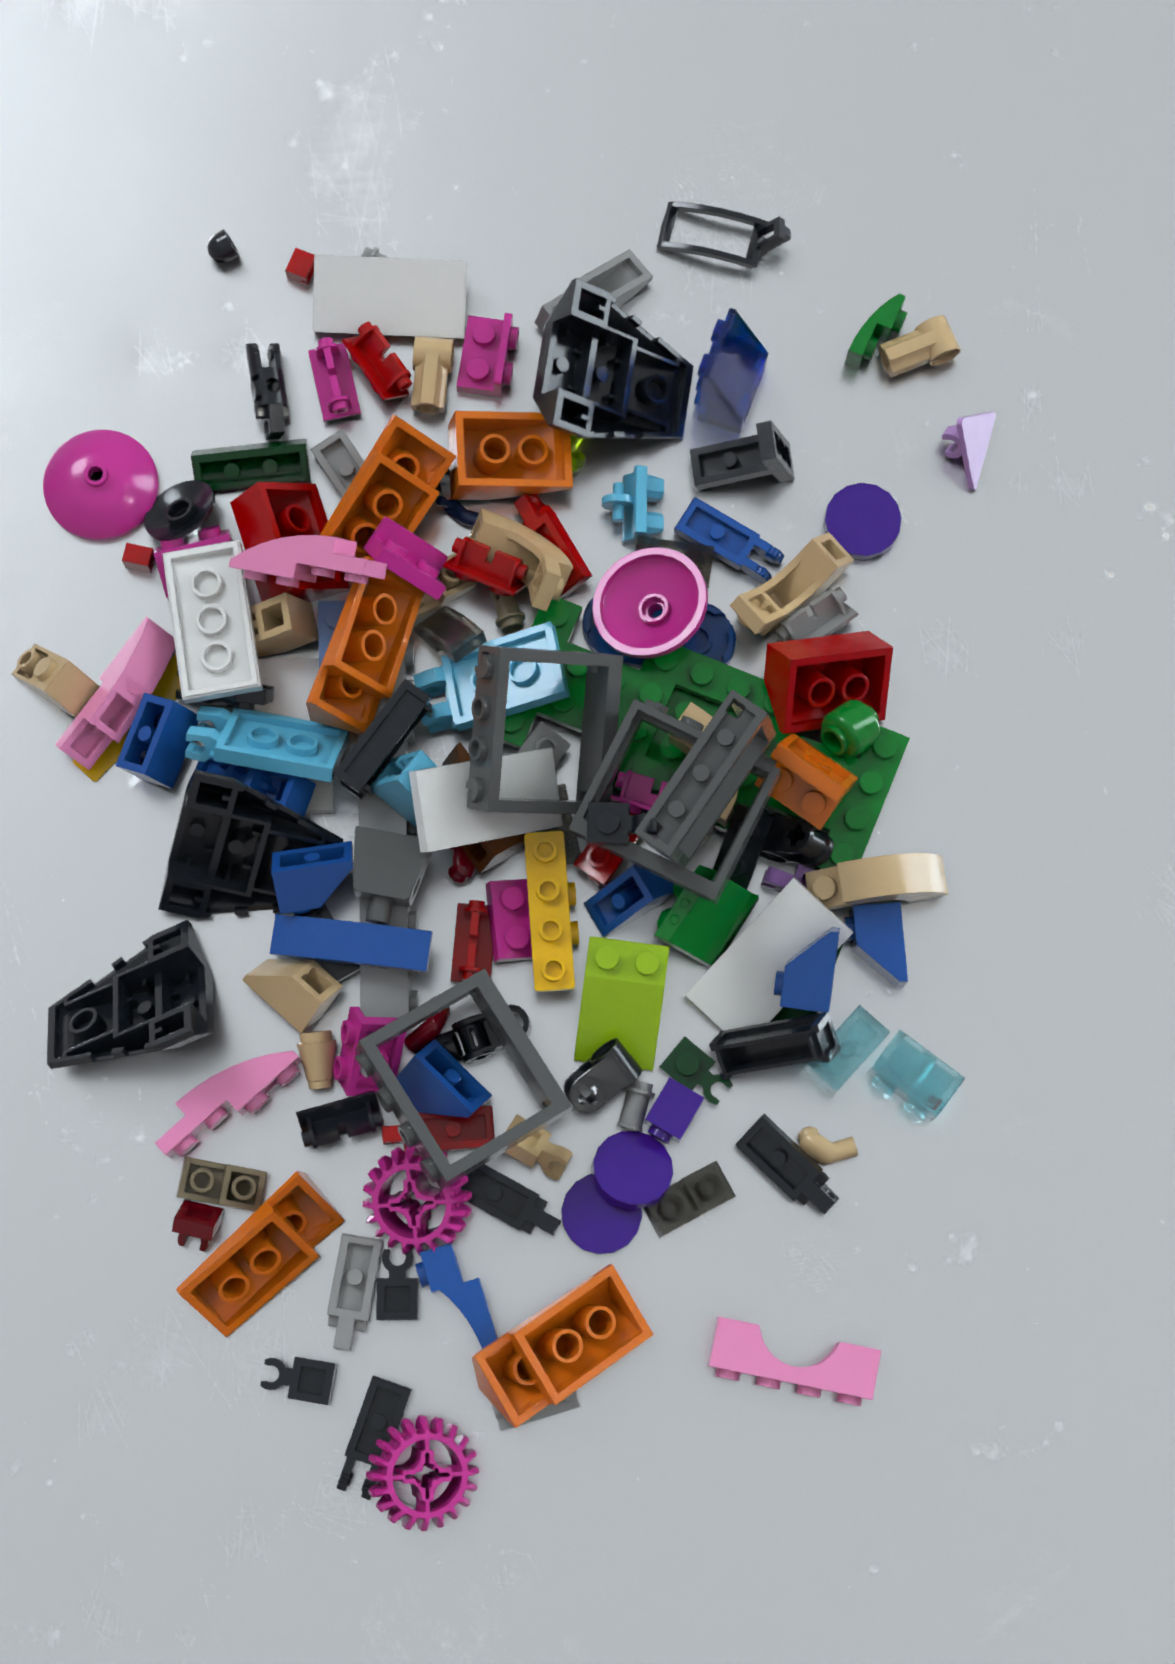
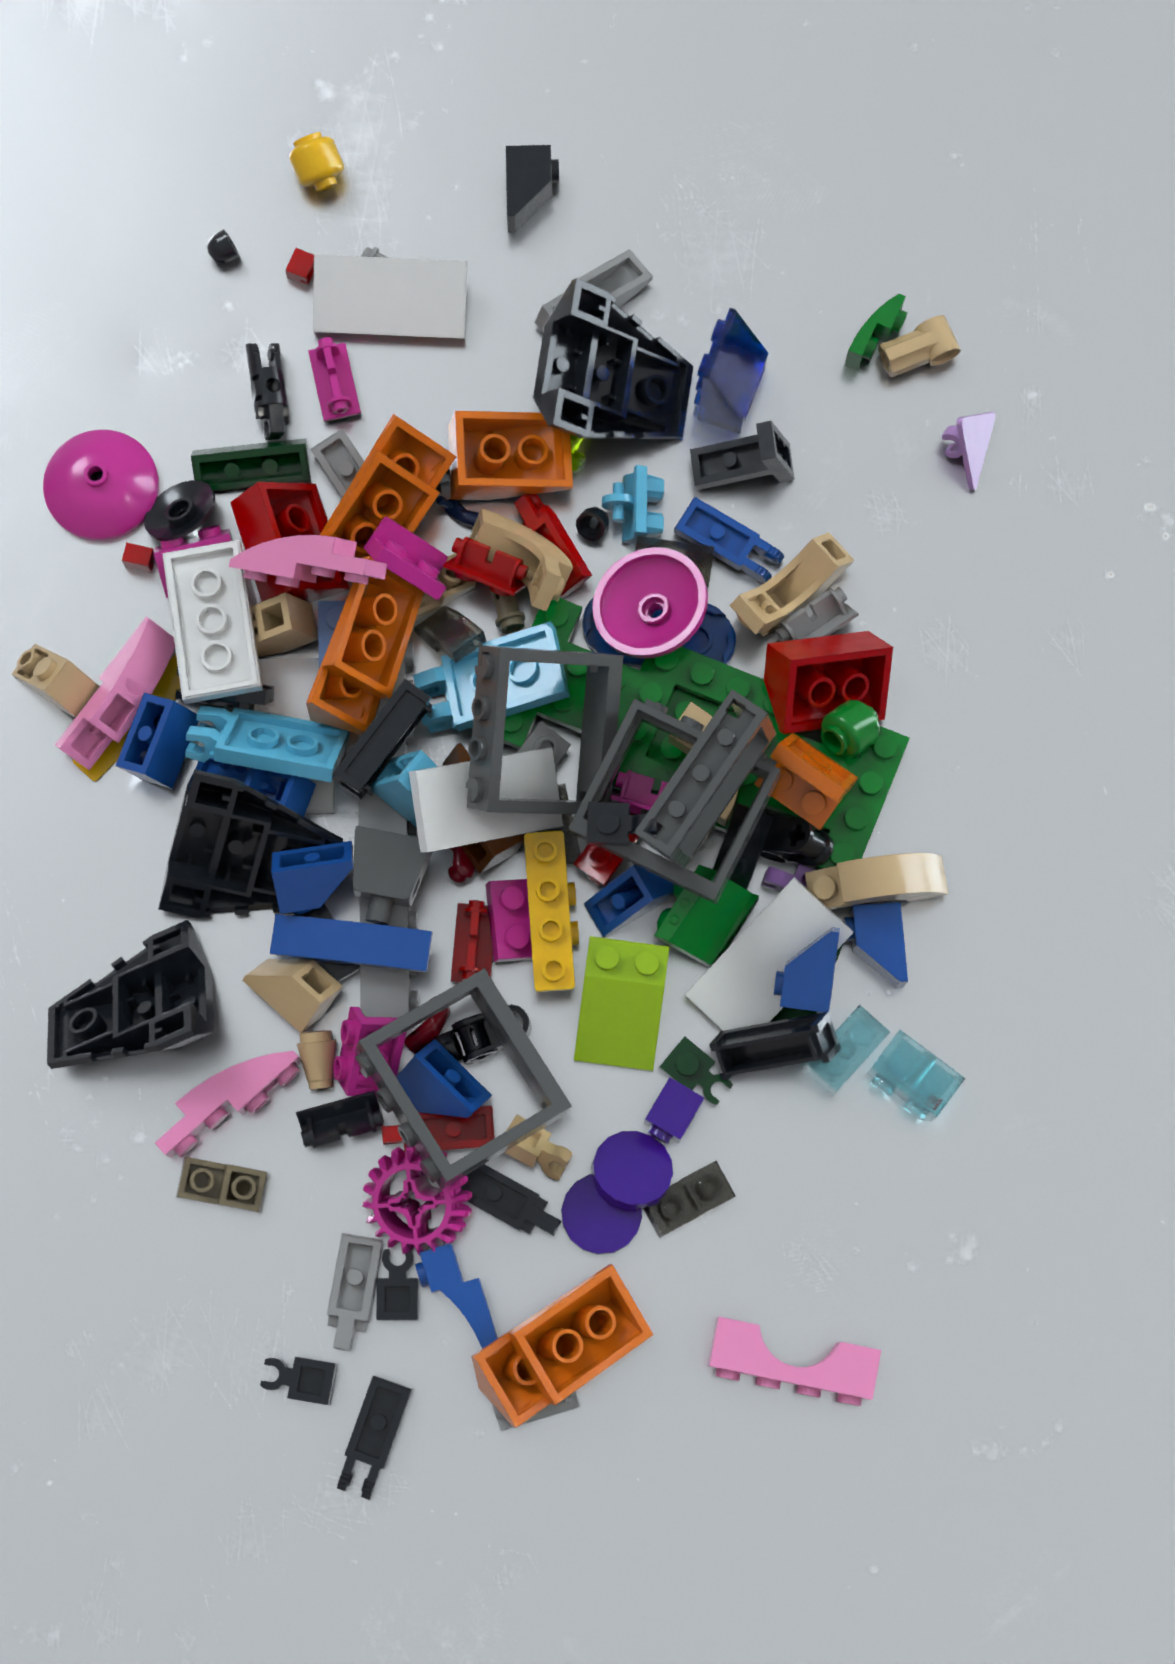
dark red tile [172,1199,224,1251] -> none
orange slope [176,1171,345,1337] -> none
red hinge [342,322,412,401] -> none
dark pink gear [366,1415,479,1531] -> none
tan piece [411,336,454,415] -> none
dark pink bracket [456,313,519,398] -> none
black piece [564,1038,642,1113] -> none
light grey pin [617,1080,655,1132] -> none
black sword [657,201,791,268] -> none
black hinge [735,1113,839,1214] -> none
tan arm [798,1126,858,1165] -> none
dark purple tile [824,483,902,560] -> none
none -> yellow head [289,132,344,192]
none -> black slope [506,145,559,232]
none -> black hinge [576,506,609,541]

